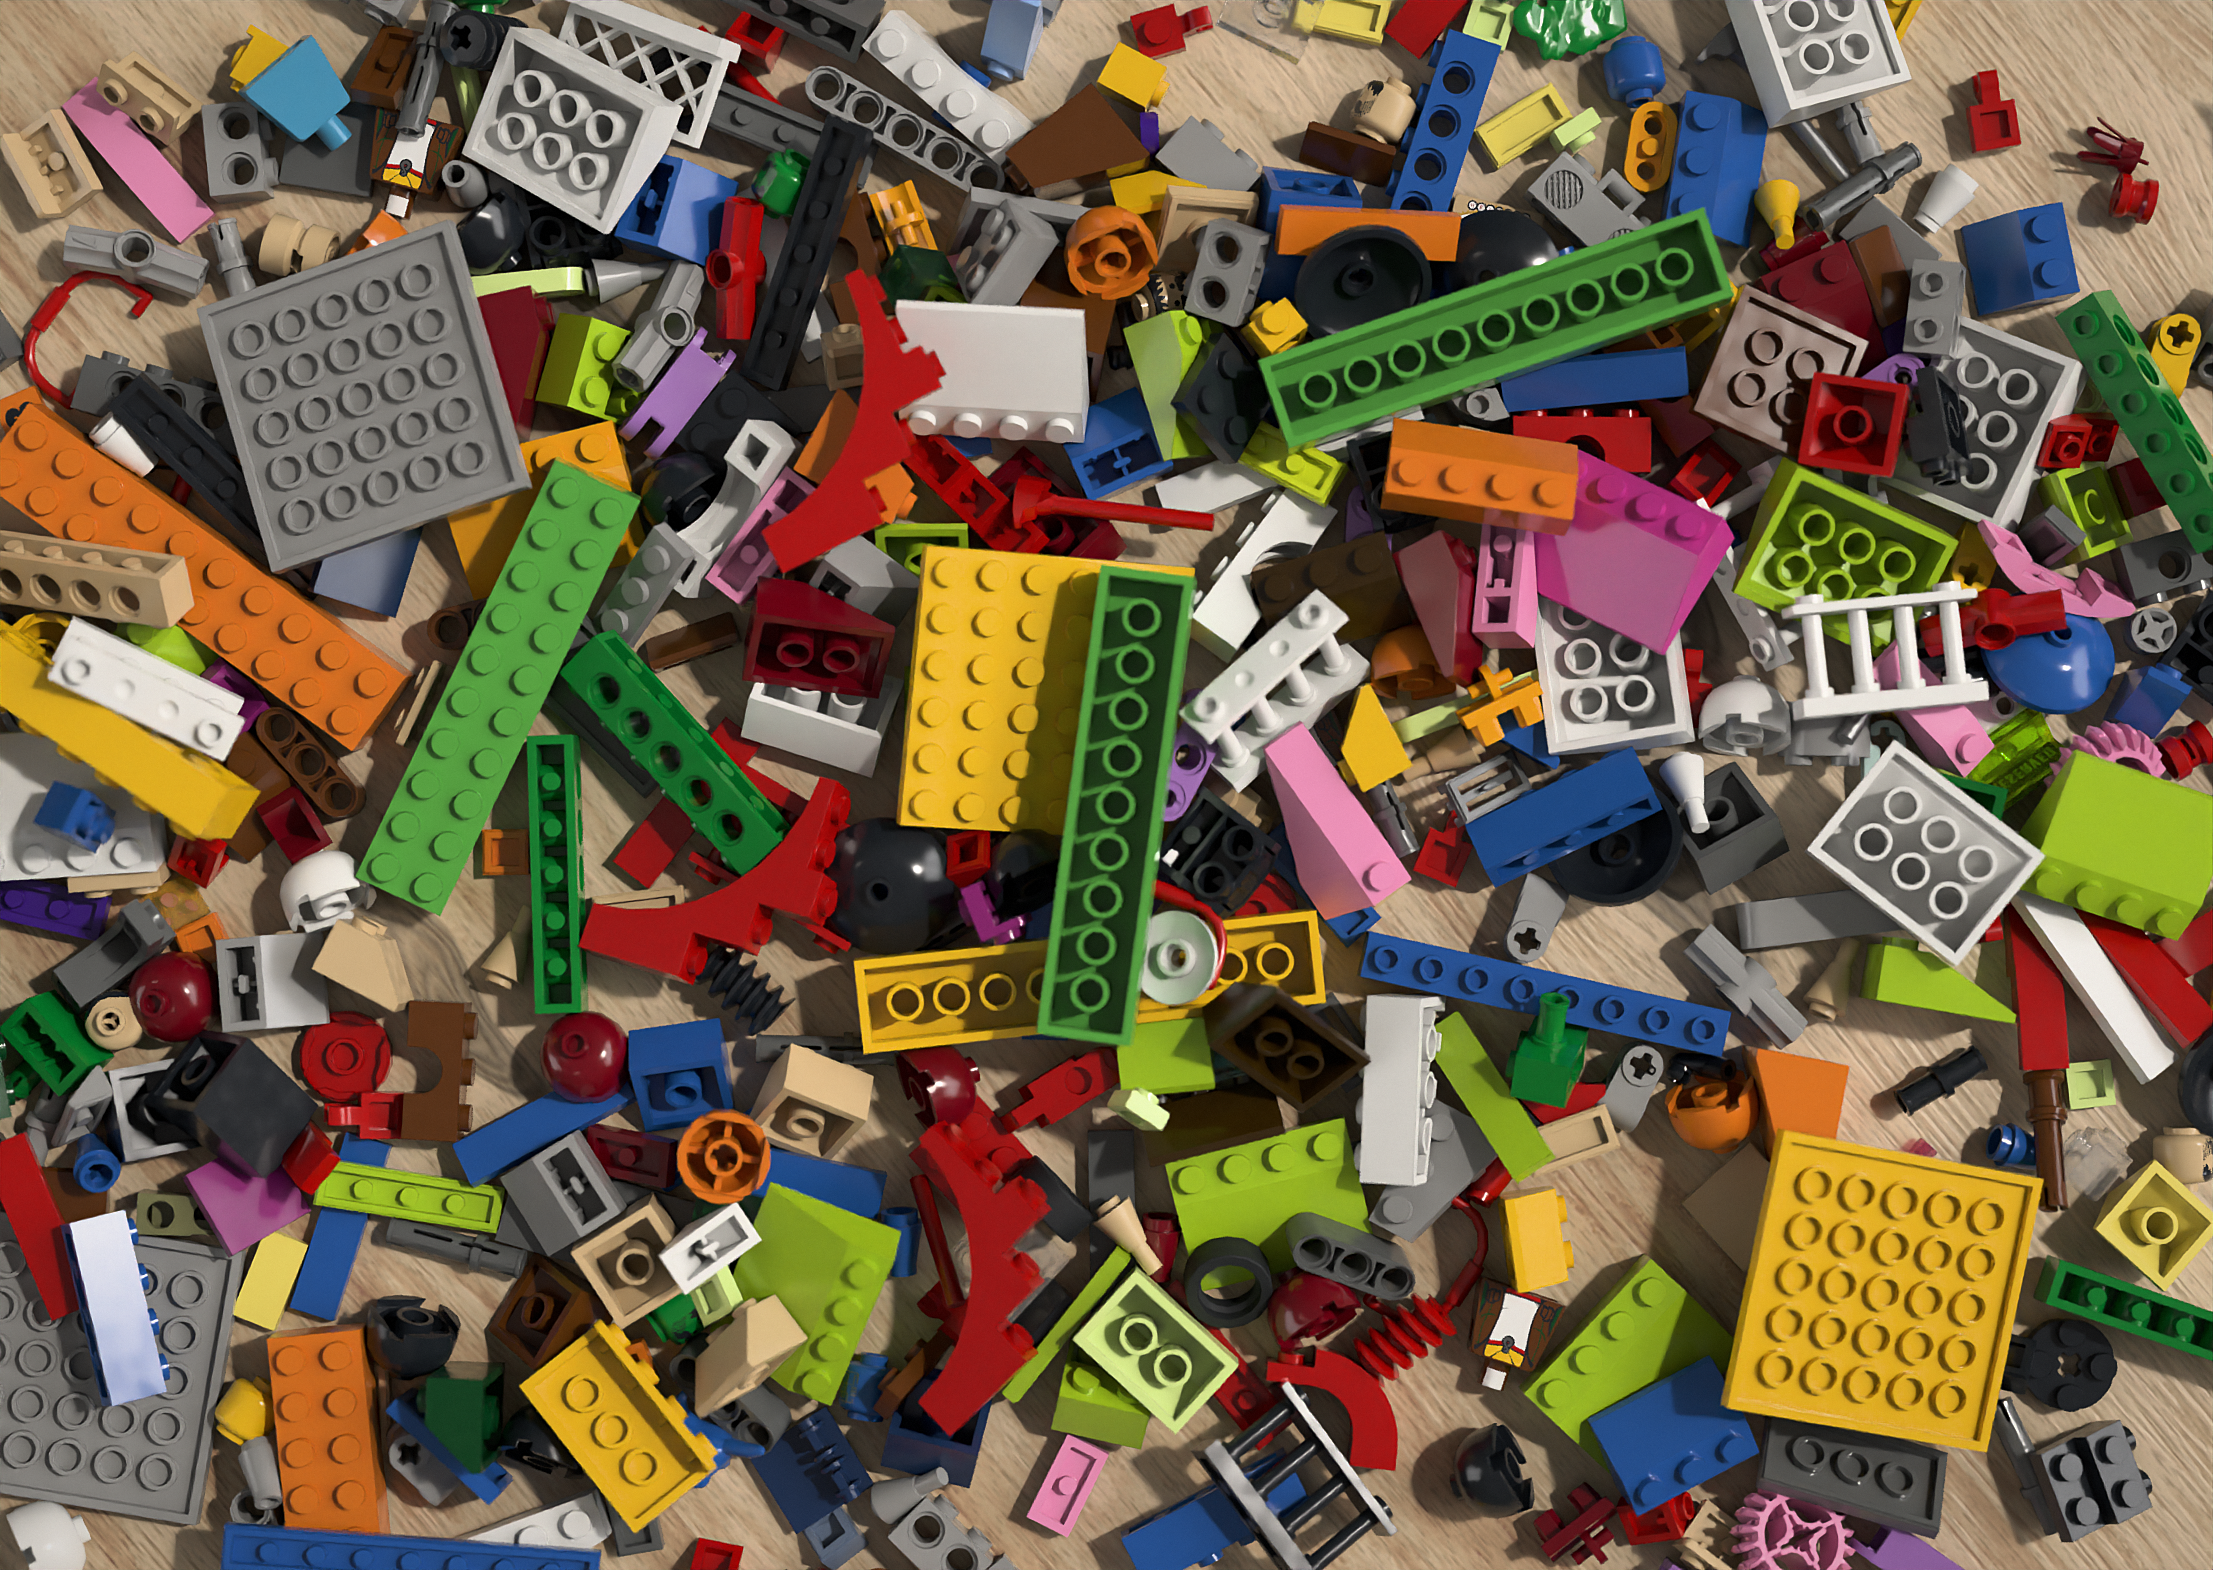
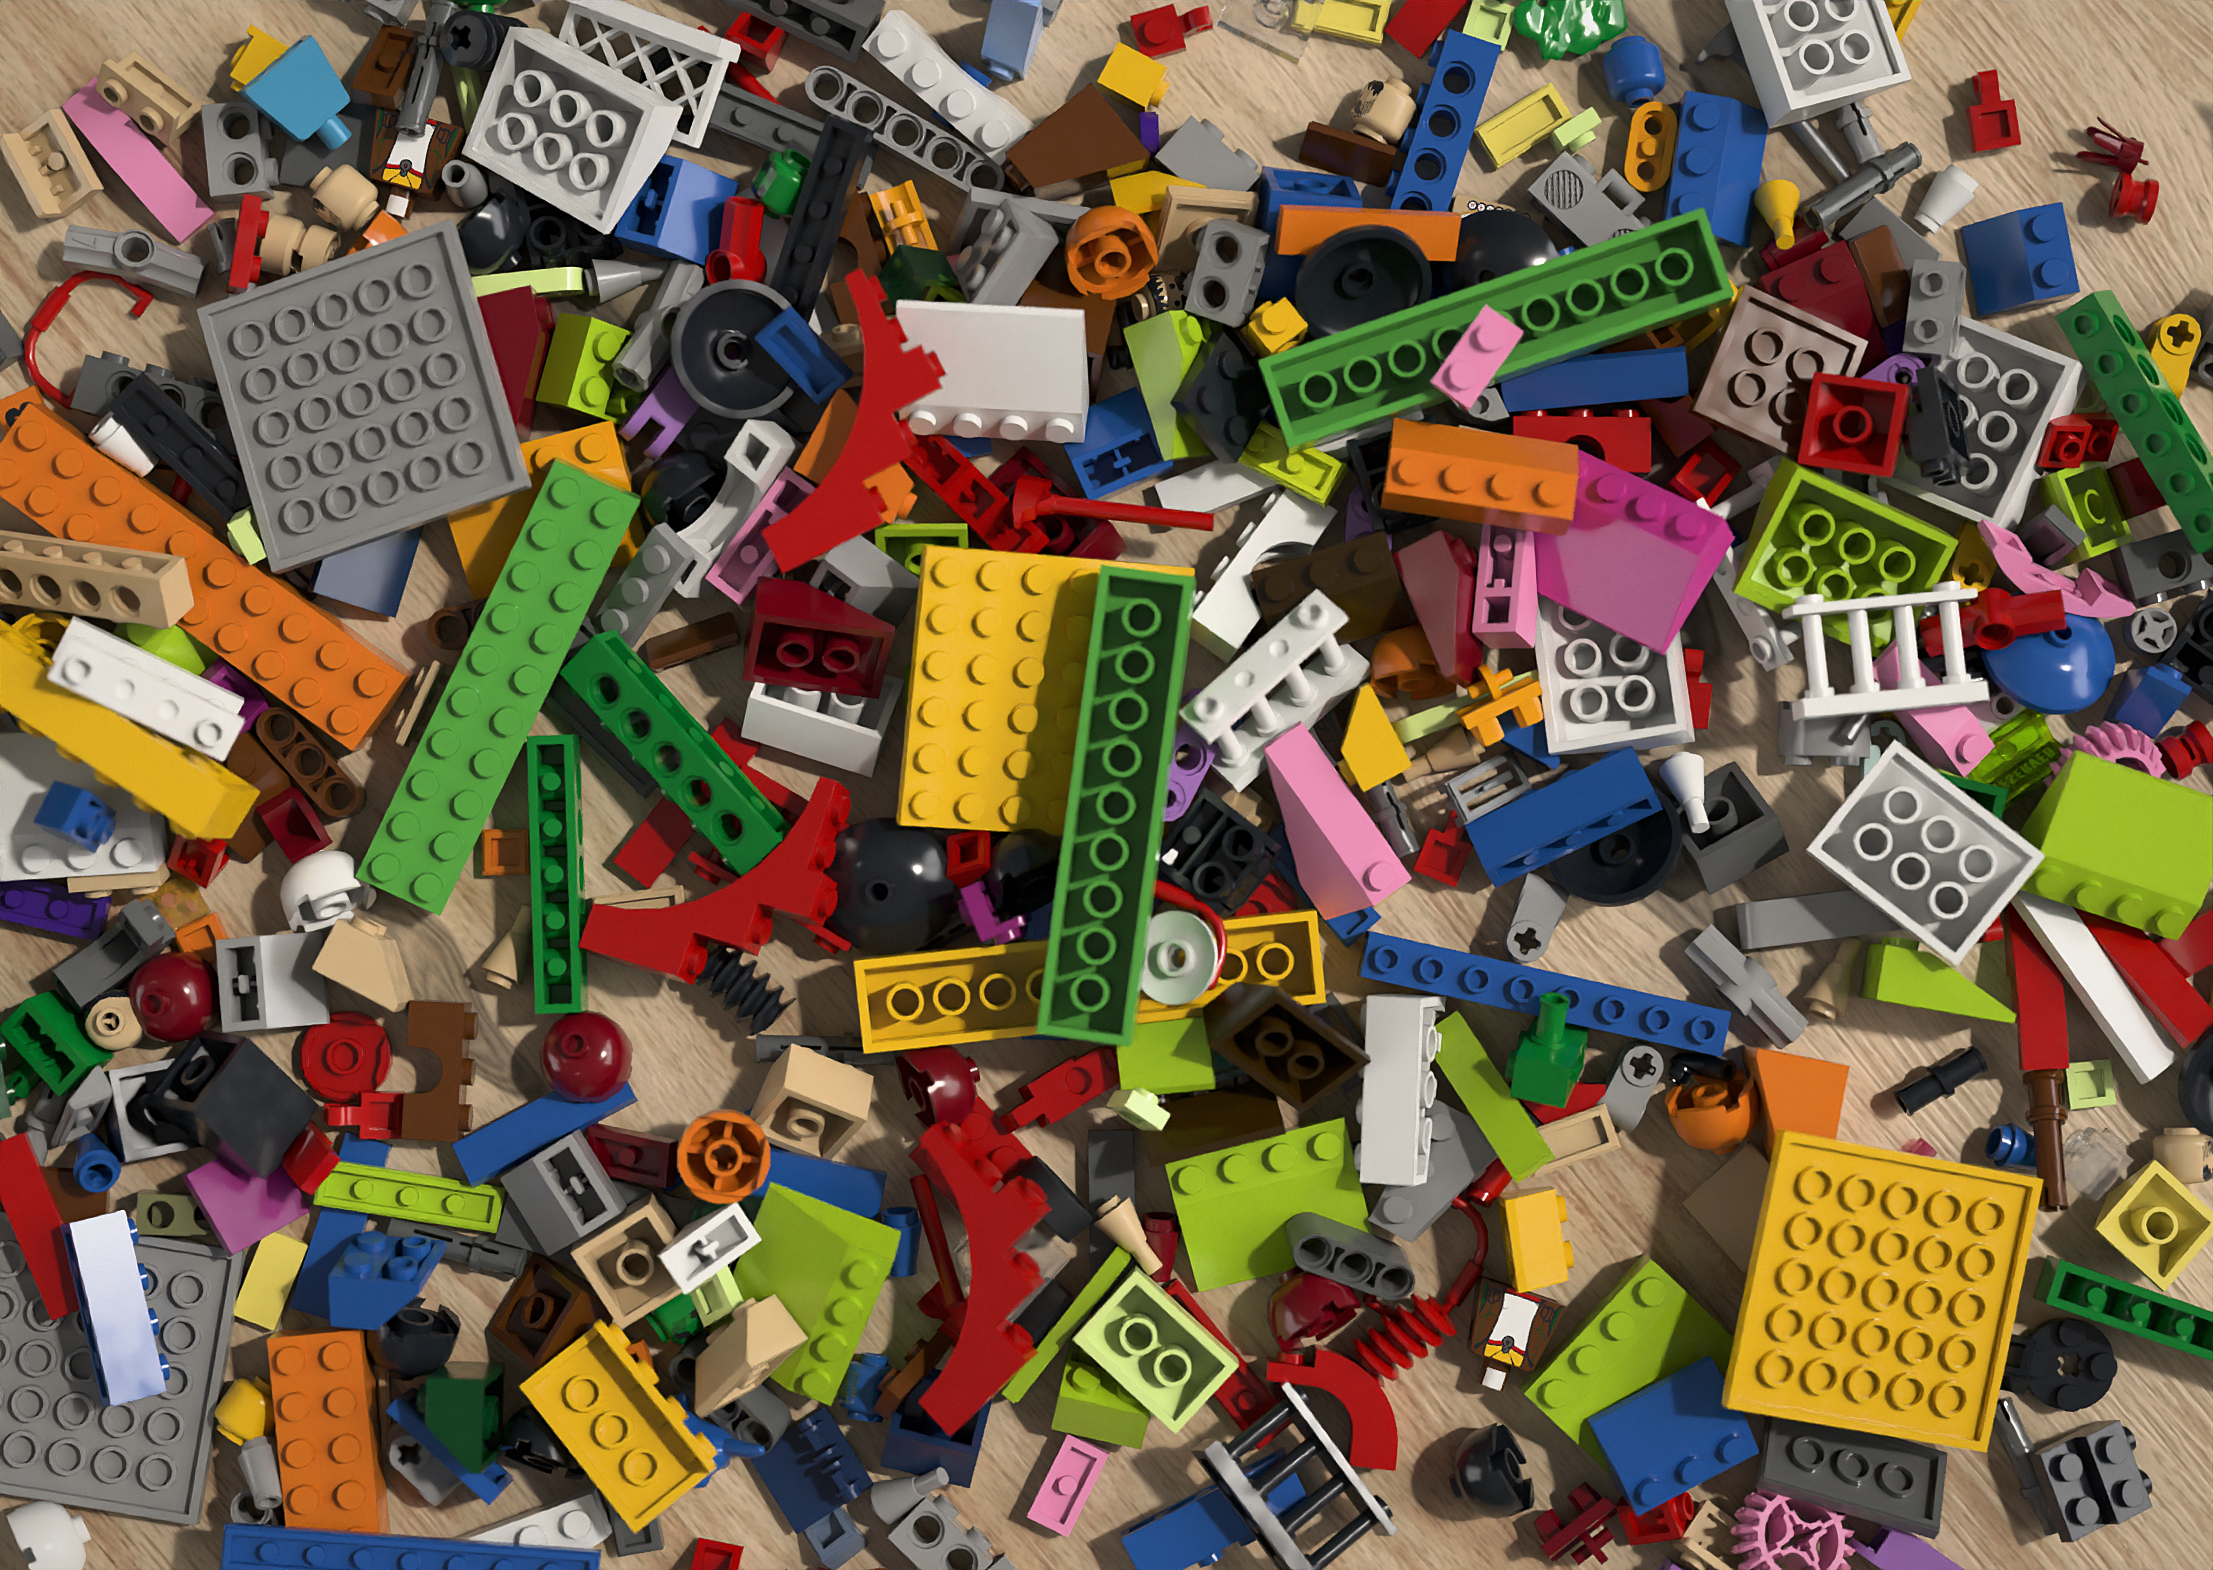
blue slope [628,1018,736,1133] -> none
black tyre [1183,1236,1273,1329] -> none
white cylinder [1698,675,1791,757] -> none
none -> red plate [226,194,269,295]
none -> yellowish green plate [227,506,267,565]
none -> tan head [309,164,380,233]
none -> blue slope [328,1231,446,1330]
none -> black dish [670,279,798,420]
none -> blue tile [754,305,854,405]
none -> bright pink plate [1430,305,1524,411]

